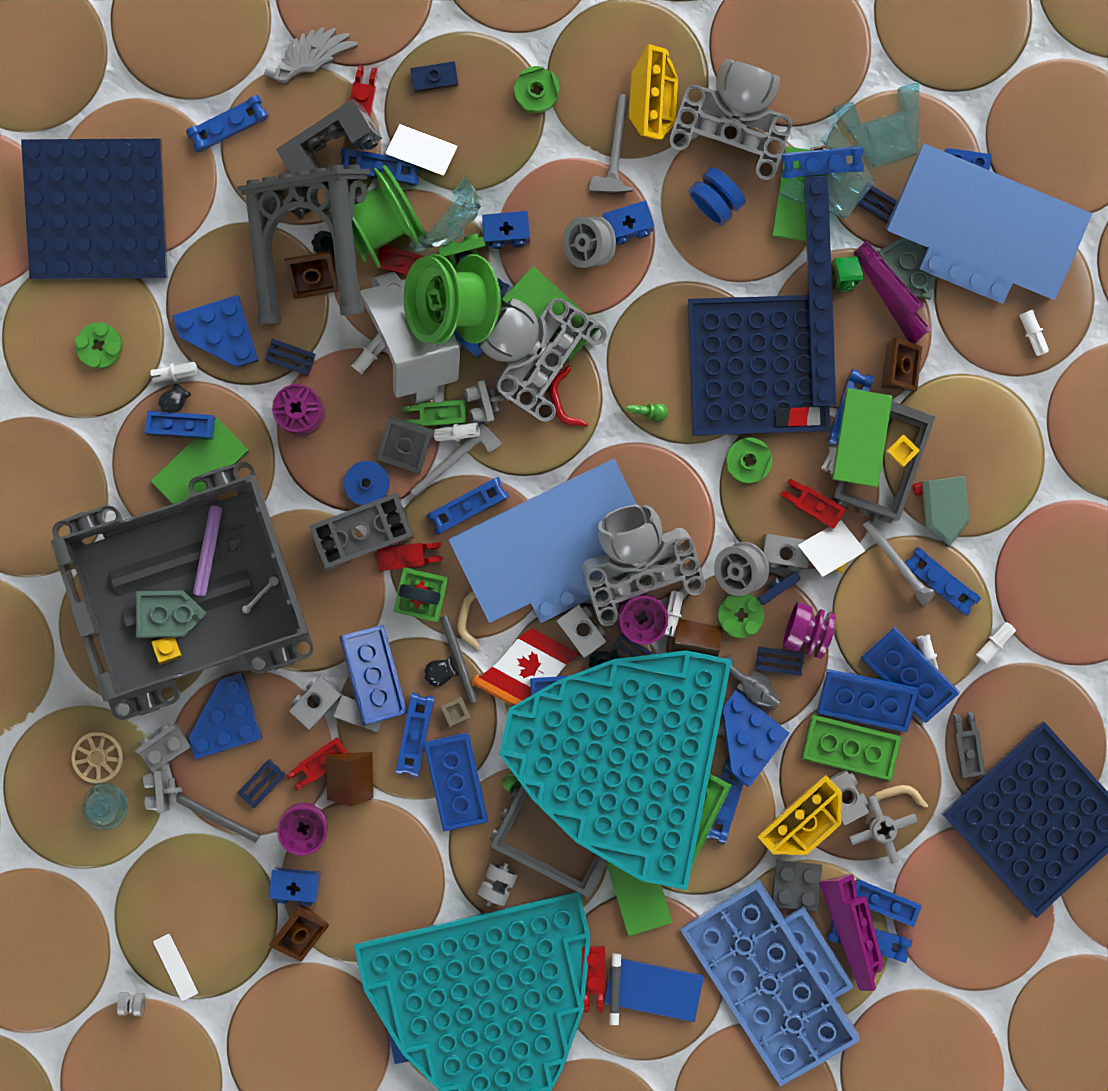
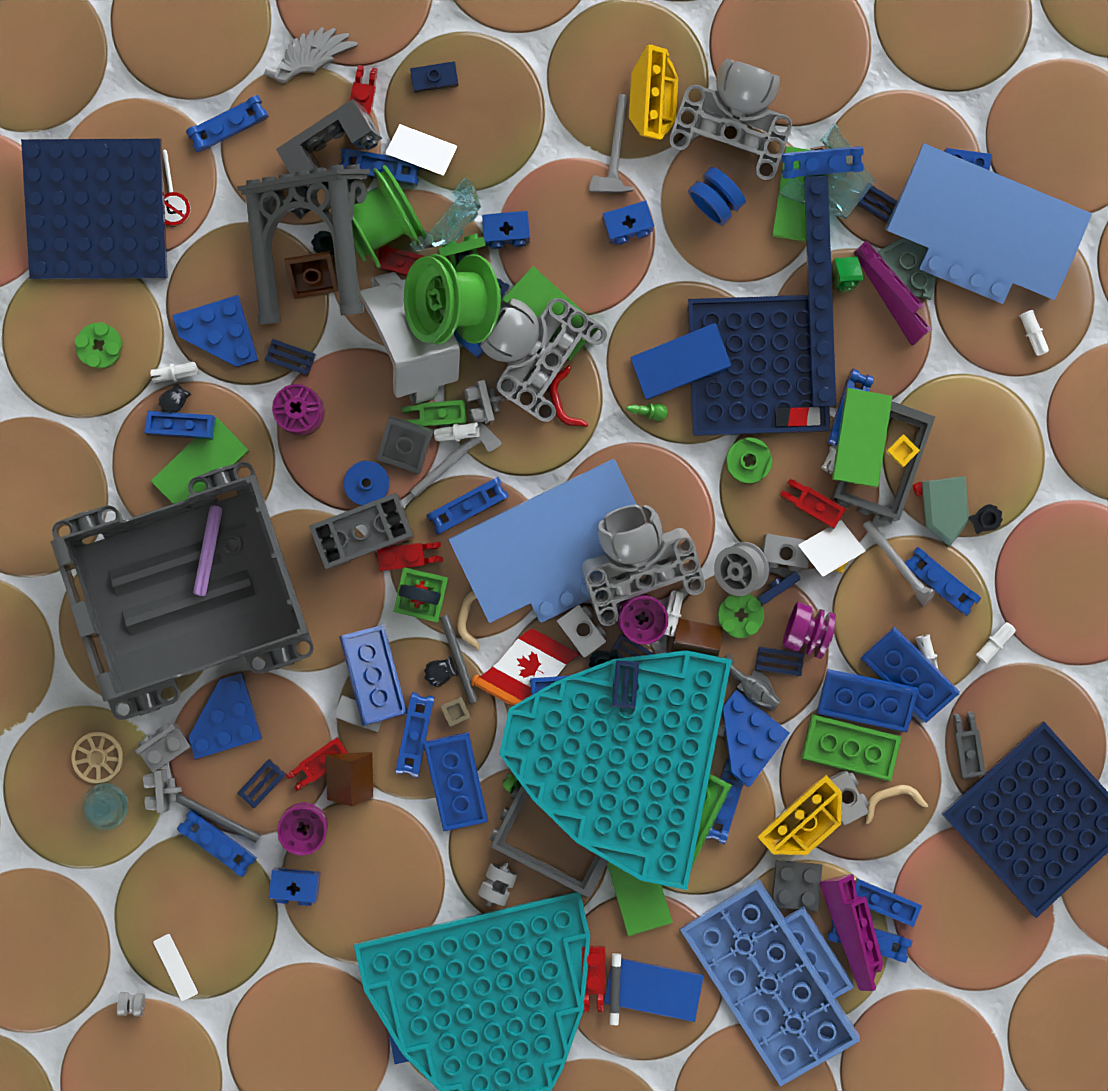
sand green tile [136,590,207,638] -> none
yellow plate [152,637,182,665] -> none
white hinge [242,576,279,614] -> none
reddish brown slope [269,905,330,962] -> none
light grey brick [289,676,343,730] -> none
white axle [351,333,385,375] -> none
bright green plate [514,66,560,113] -> none
light grey wheel [563,216,616,268] -> none
clear light blue wing [833,82,919,167] -> none
light grey bar [849,795,918,864] -> none
reddish brown slope [882,338,922,391] -> none
none -> piece [163,150,191,226]
none -> blue plate [177,810,257,877]
none -> dark blue tile [612,660,640,709]
none -> blue tile [631,323,732,400]
none -> black animal [969,504,1003,534]

